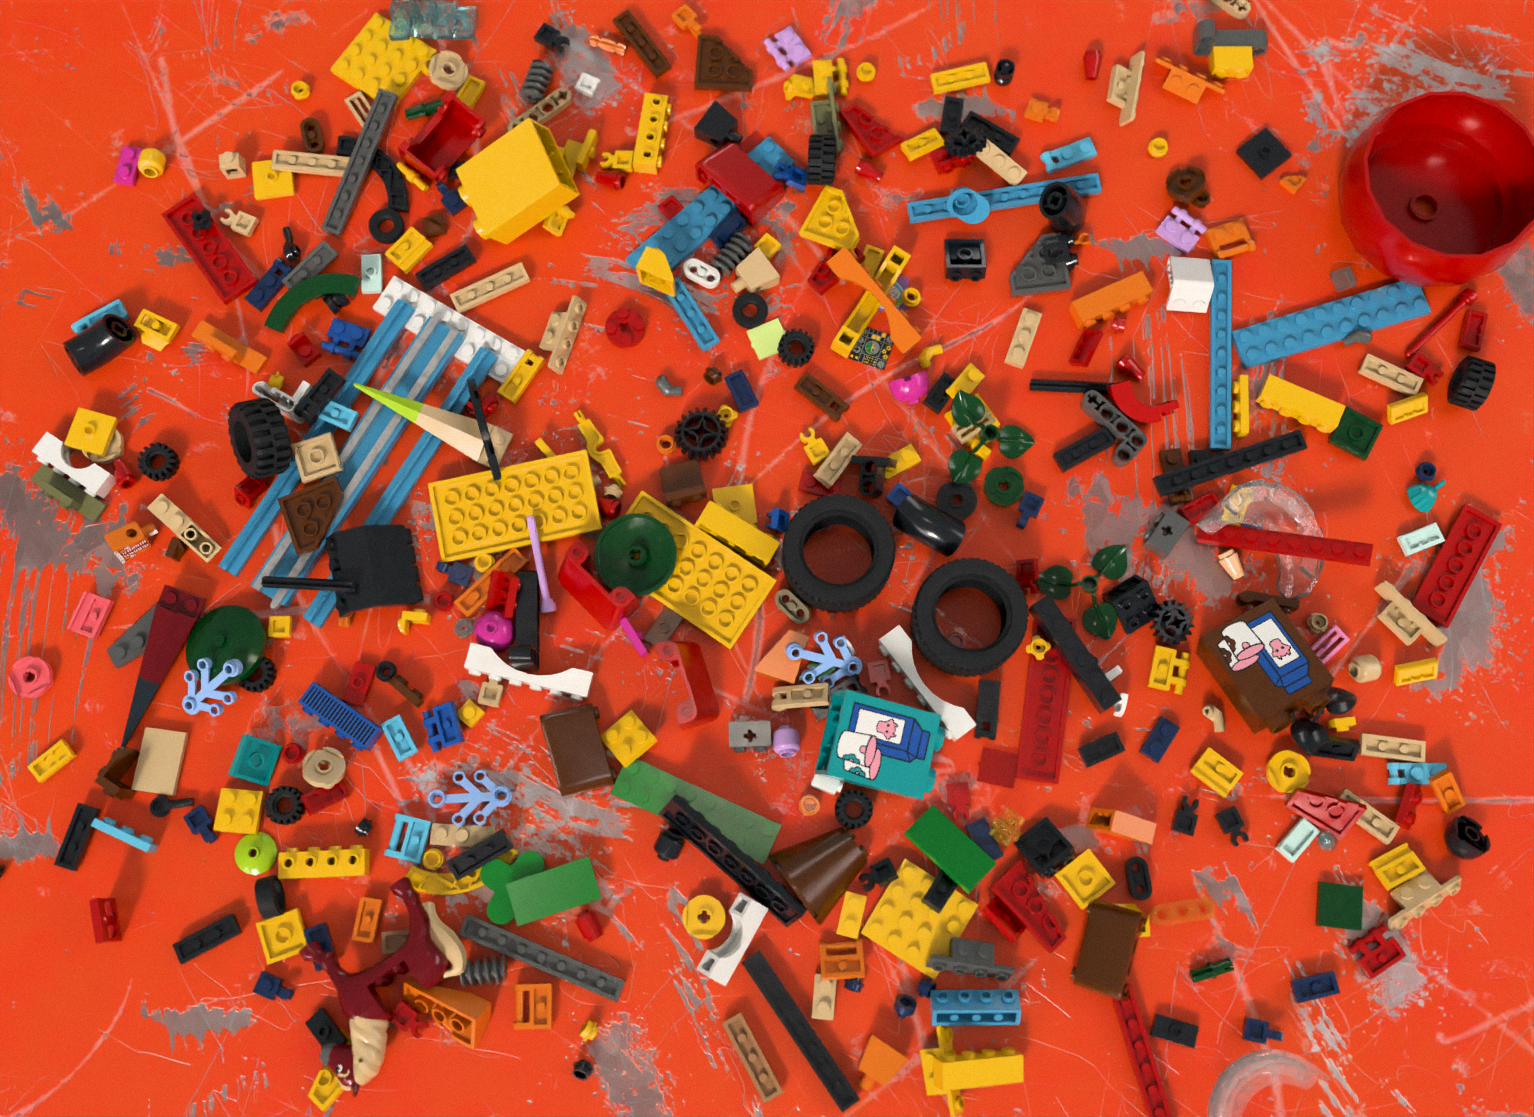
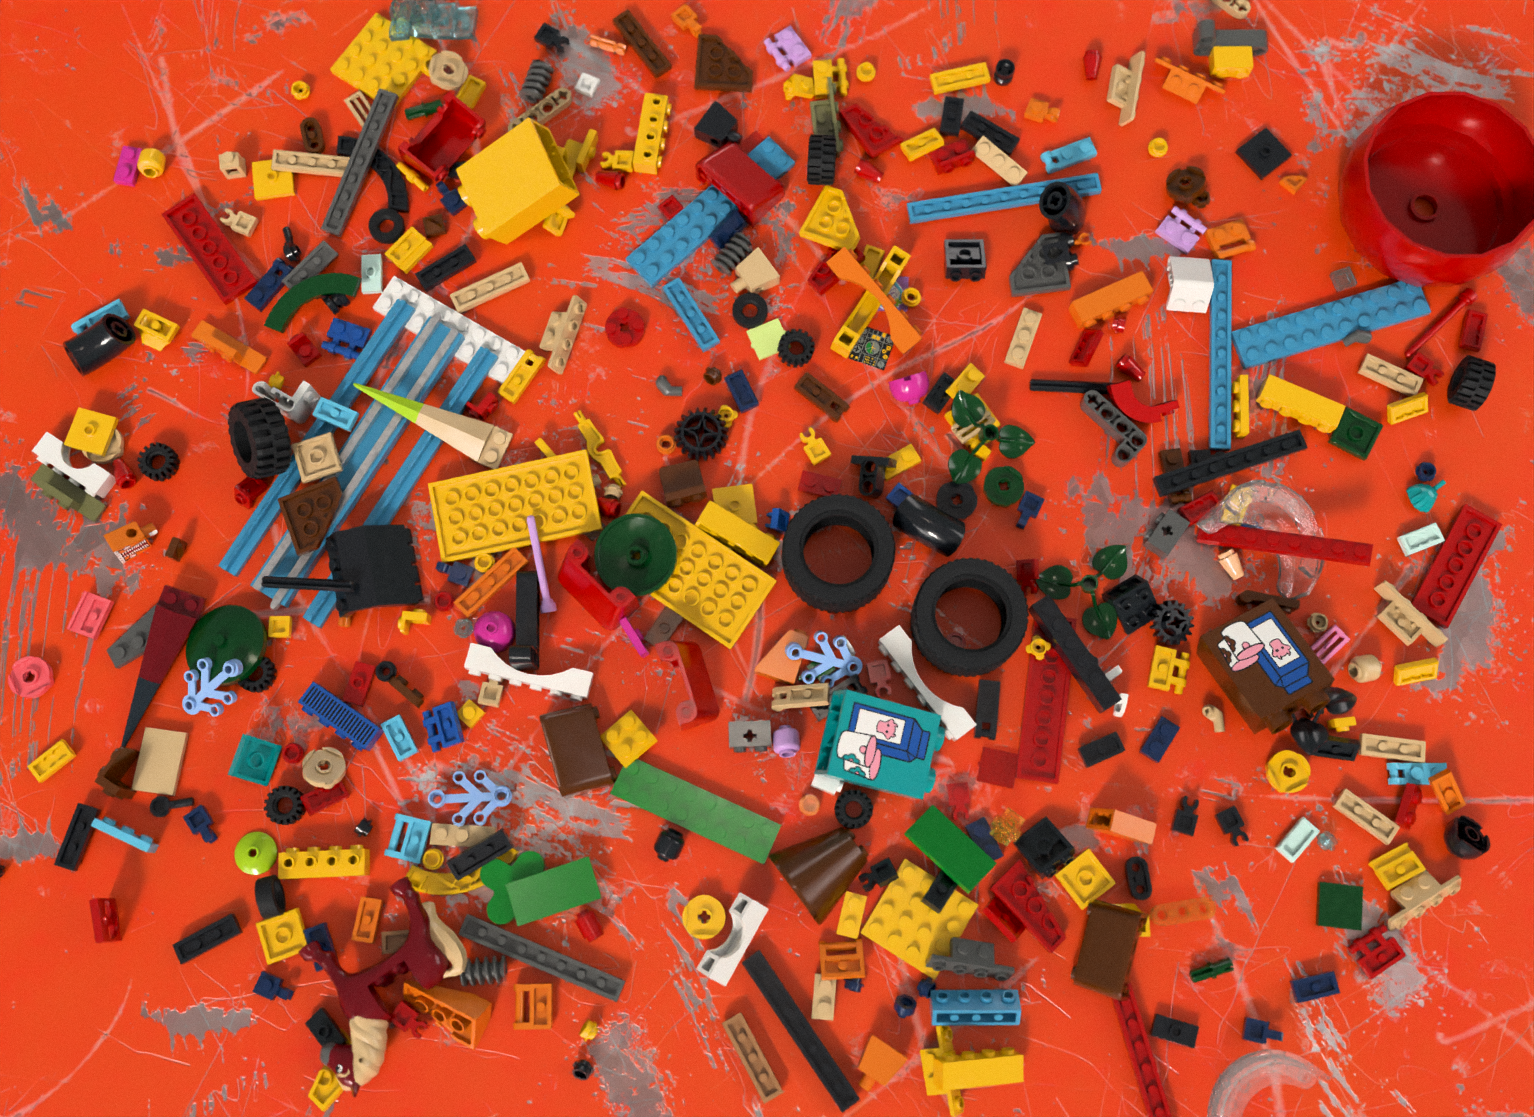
tan slope [147,493,222,563] -> none
black plate [191,210,212,231] -> none
yellow plate [213,788,266,835] -> none
black plate [294,368,347,425] -> none
black tile [467,379,502,481] -> none
red bracket [485,570,520,618] -> none
yellow slope [636,246,676,298] -> none
black plate [658,794,807,927] -> none
white plate [683,258,720,289] -> none
yellow plate [754,233,781,260] -> none
blue plate [774,162,807,190] -> none
dark tan plate [775,588,811,624] -> none
tan plate [813,432,862,489] -> none
yellow arm [918,344,943,368] -> none
black gear [944,126,987,158] -> none
dark azure piece [946,186,990,224] -> none
black plate [1052,426,1116,473] -> none
yellow plate [1189,747,1244,798] -> none
wing [1285,787,1367,840] -> none

